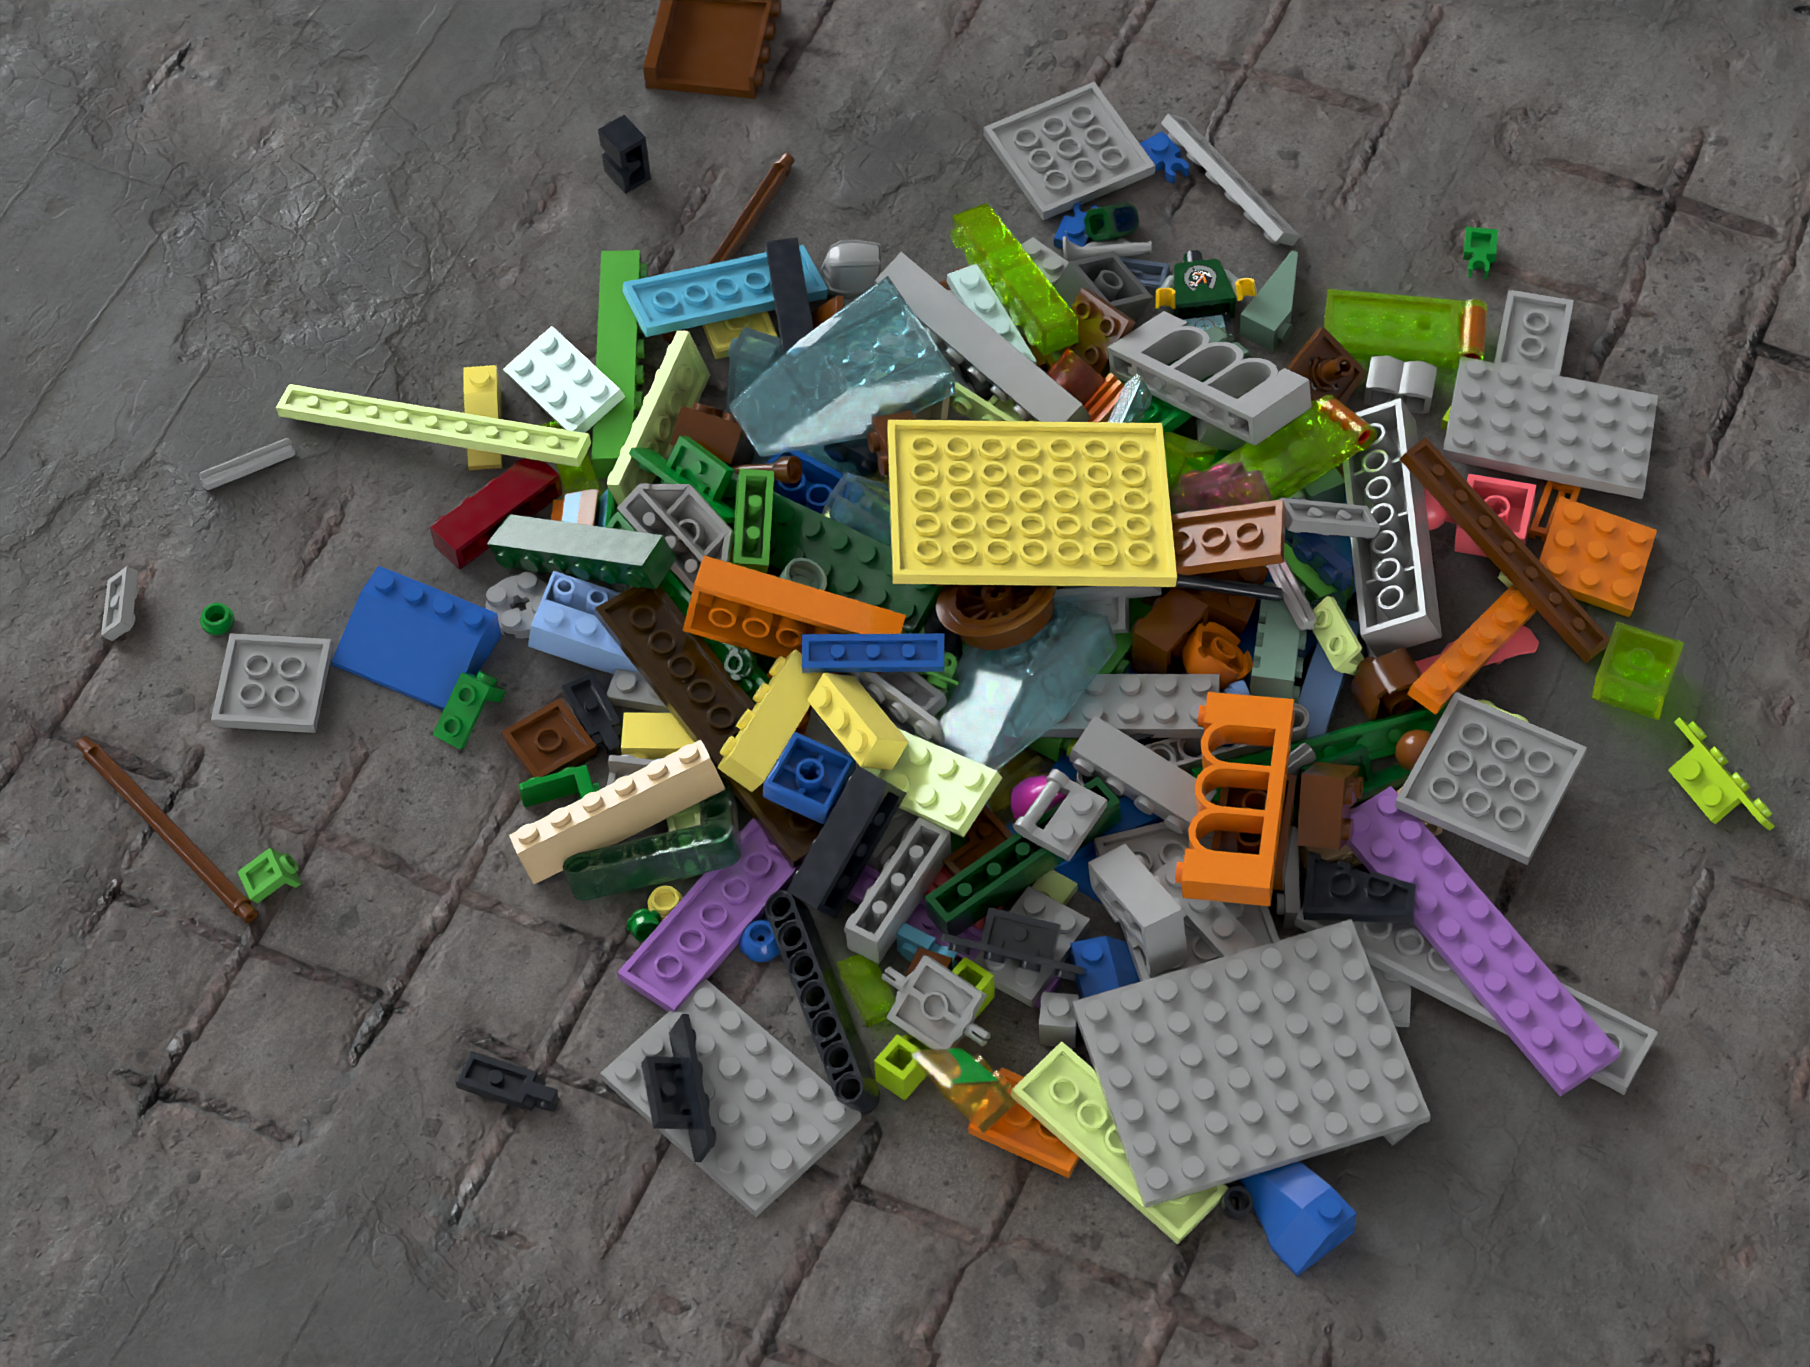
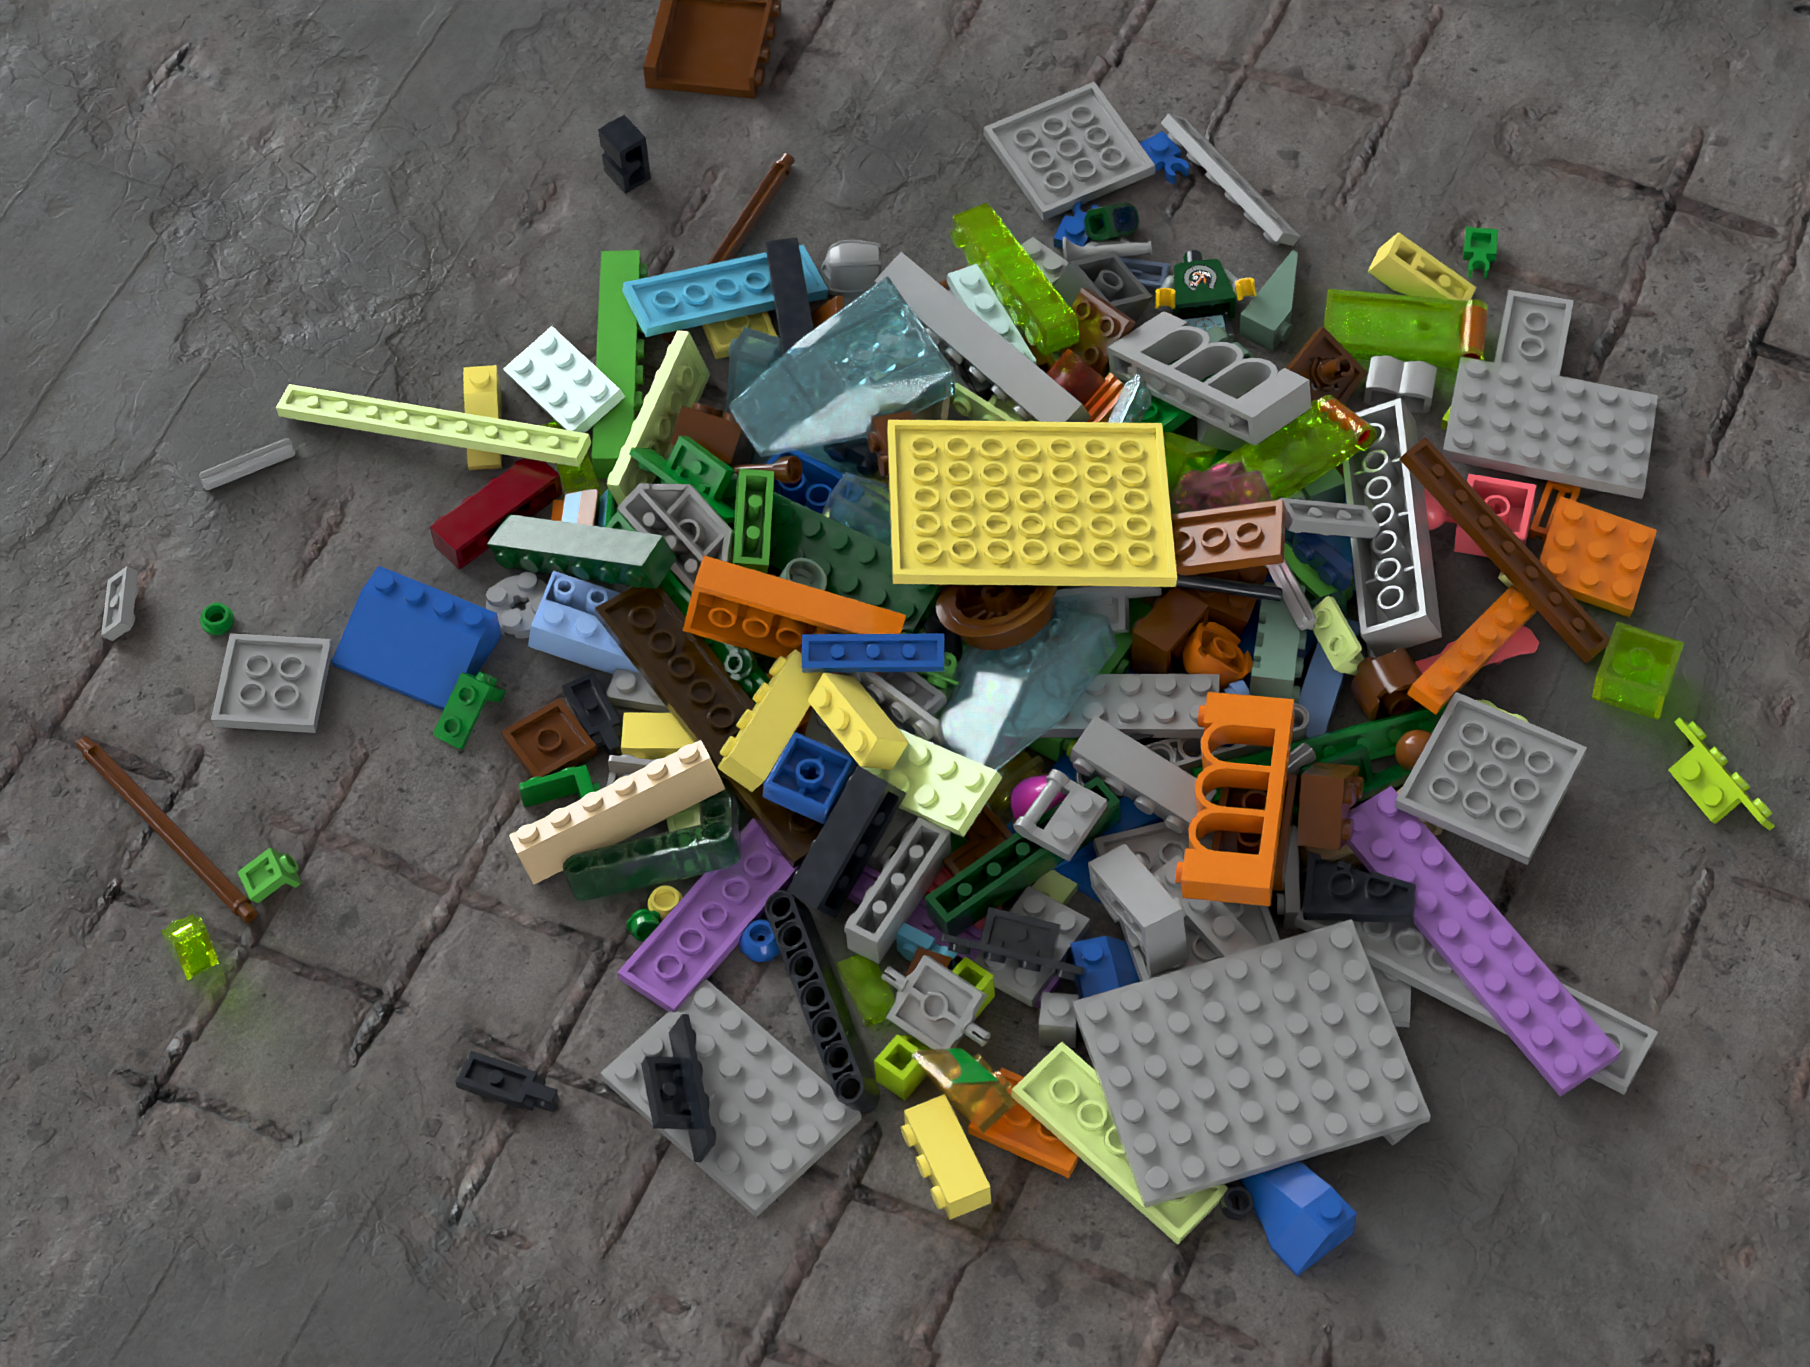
none -> clear neon green arch [161,914,219,980]
none -> light yellow brick [901,1094,991,1220]
none -> light yellow slope [1368,232,1476,313]

